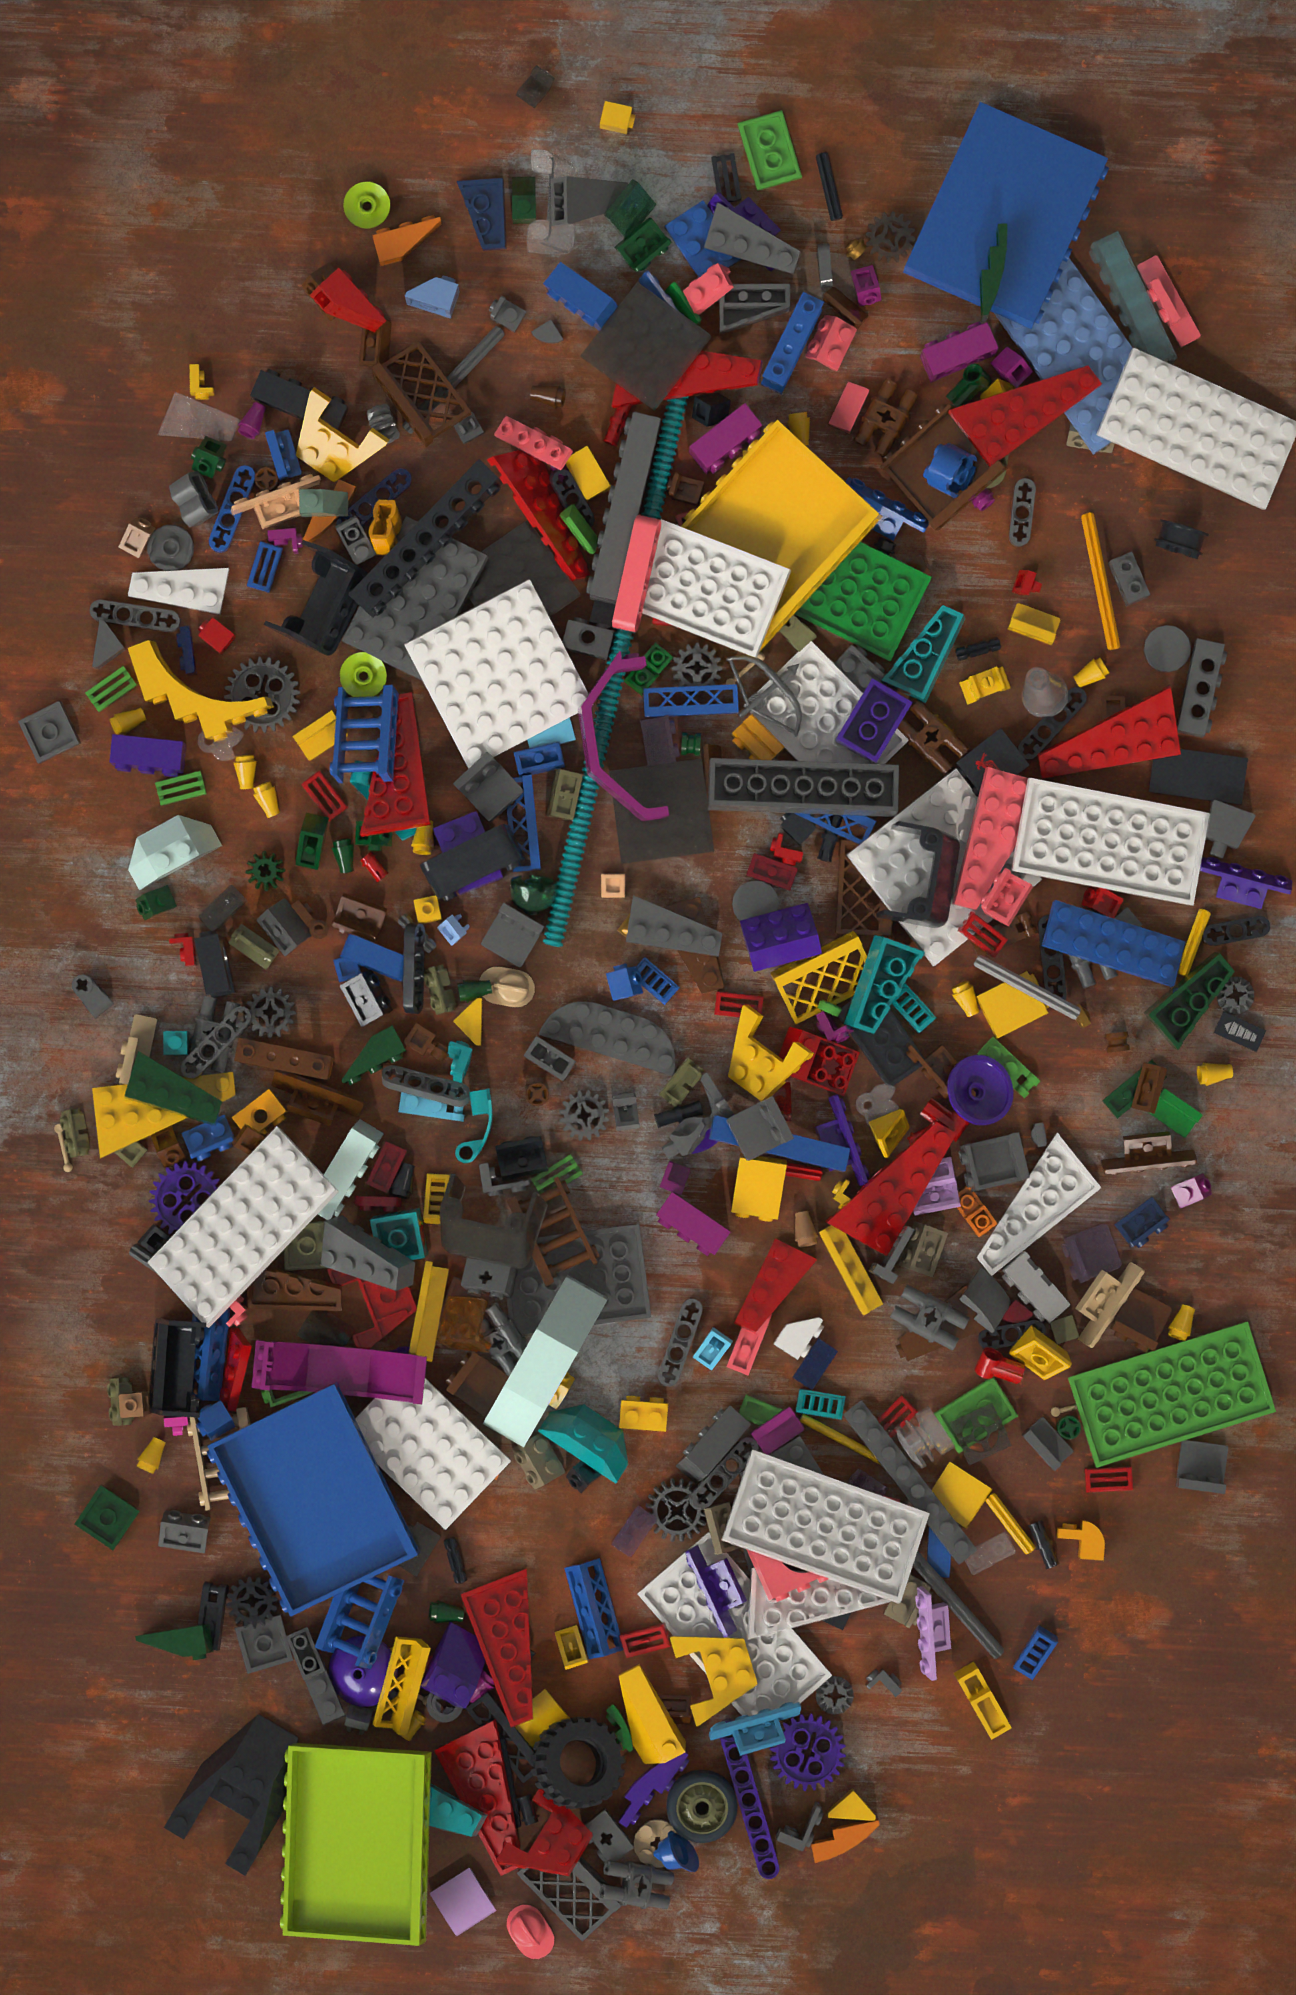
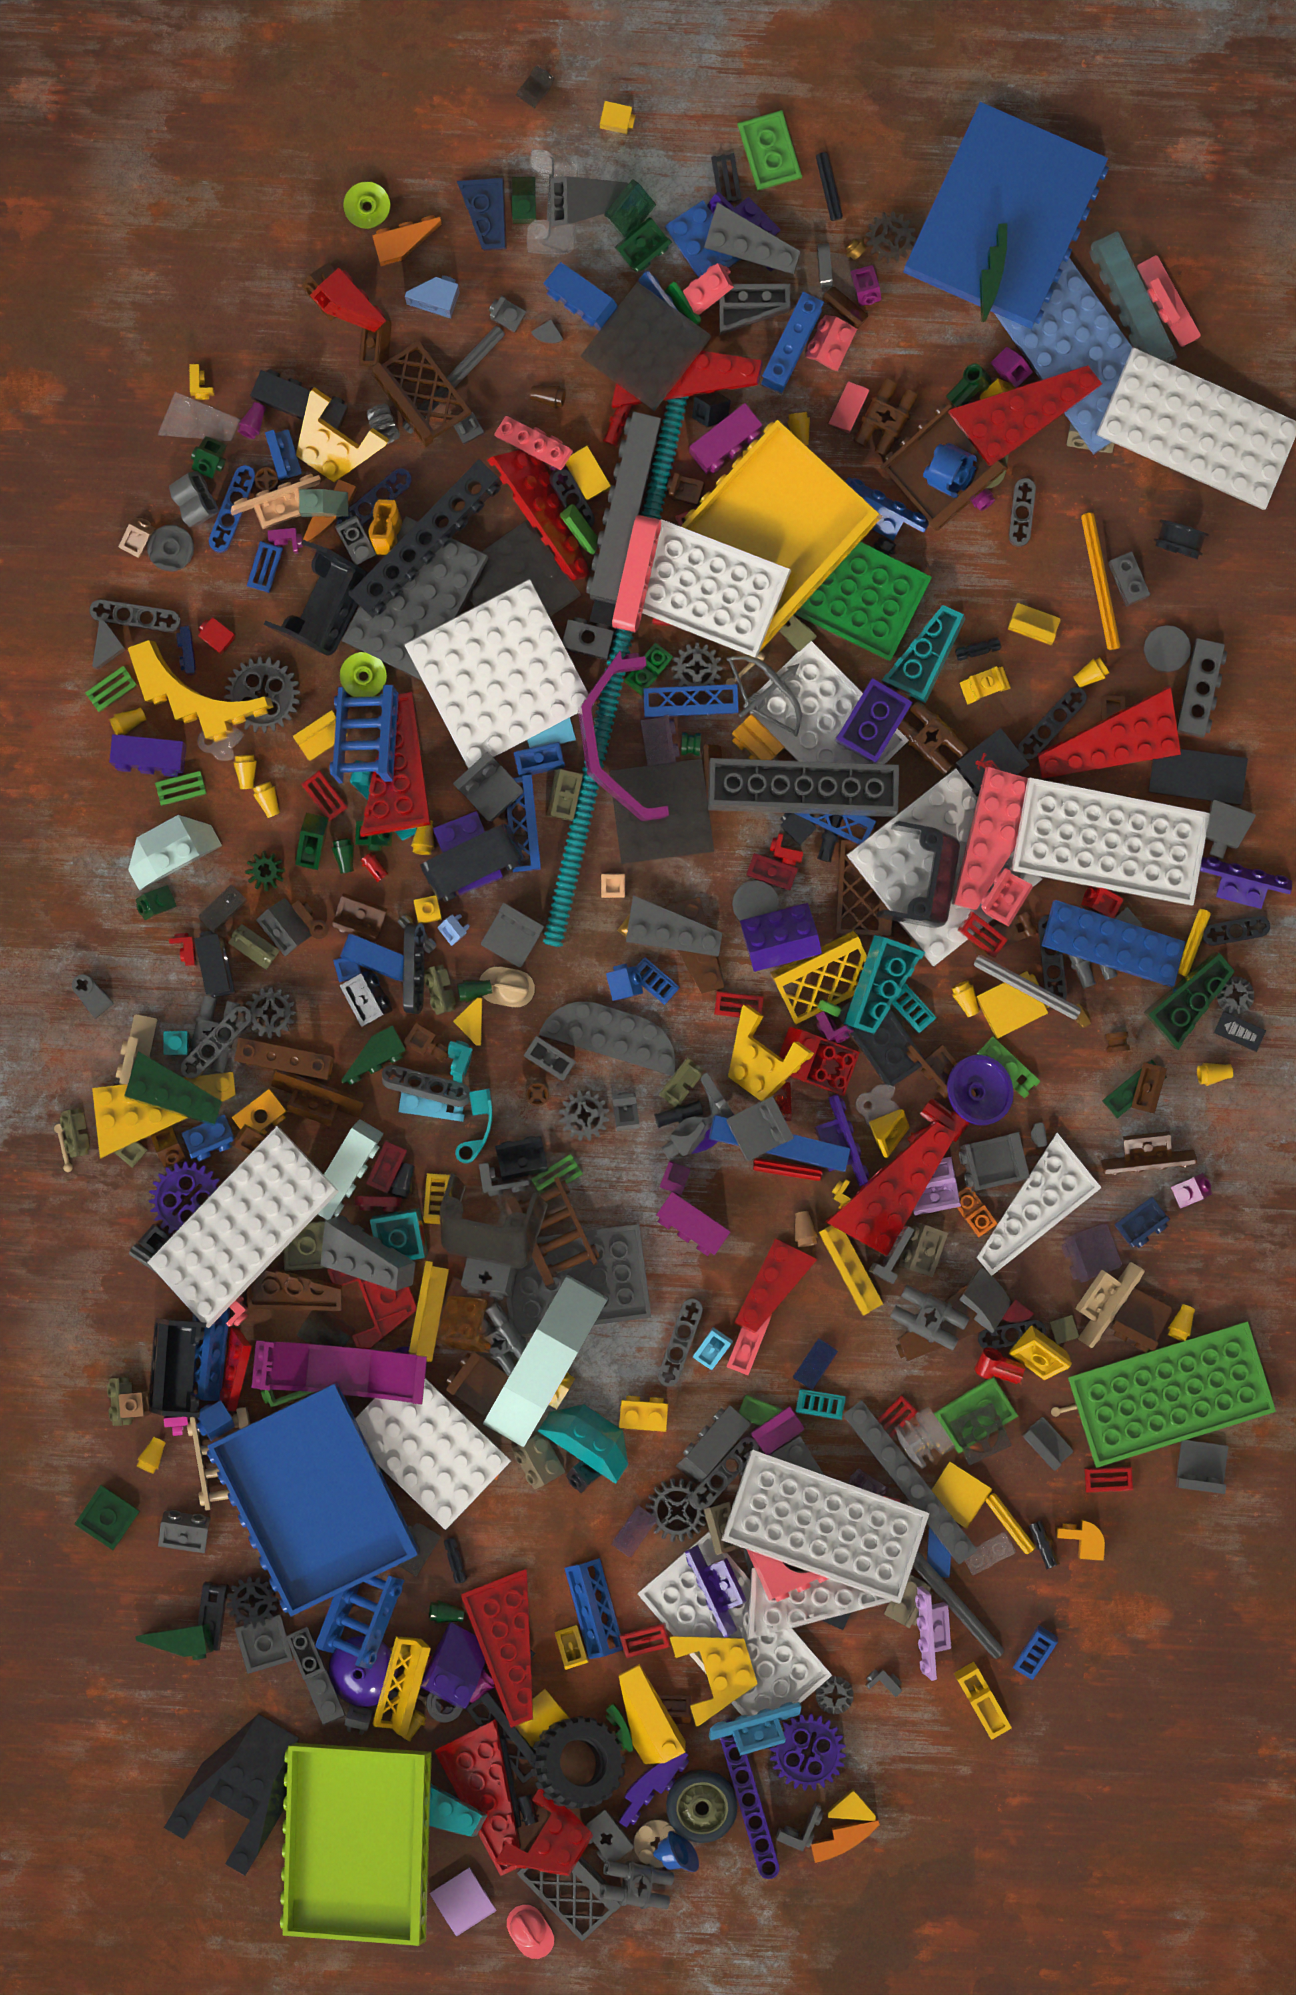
dark grey plate [18,701,81,764] -> none
white wing [128,568,229,615] -> none
clear green cylinder [510,875,557,915] -> none
yellow brick [731,1153,787,1222] -> none
white slope [773,1317,824,1360] -> none
yellow bar [799,1413,882,1466] -> none
dark grey bracket [834,645,885,693] -> none
magenta brick [920,321,998,382] -> none
light grey wedge [1001,1251,1071,1323] -> none
red tile [1012,570,1042,595] -> none
clear cone [1022,667,1068,718] -> none
dark green wheel [1056,1415,1081,1439] -> none
green panel [1148,1088,1203,1138] -> none

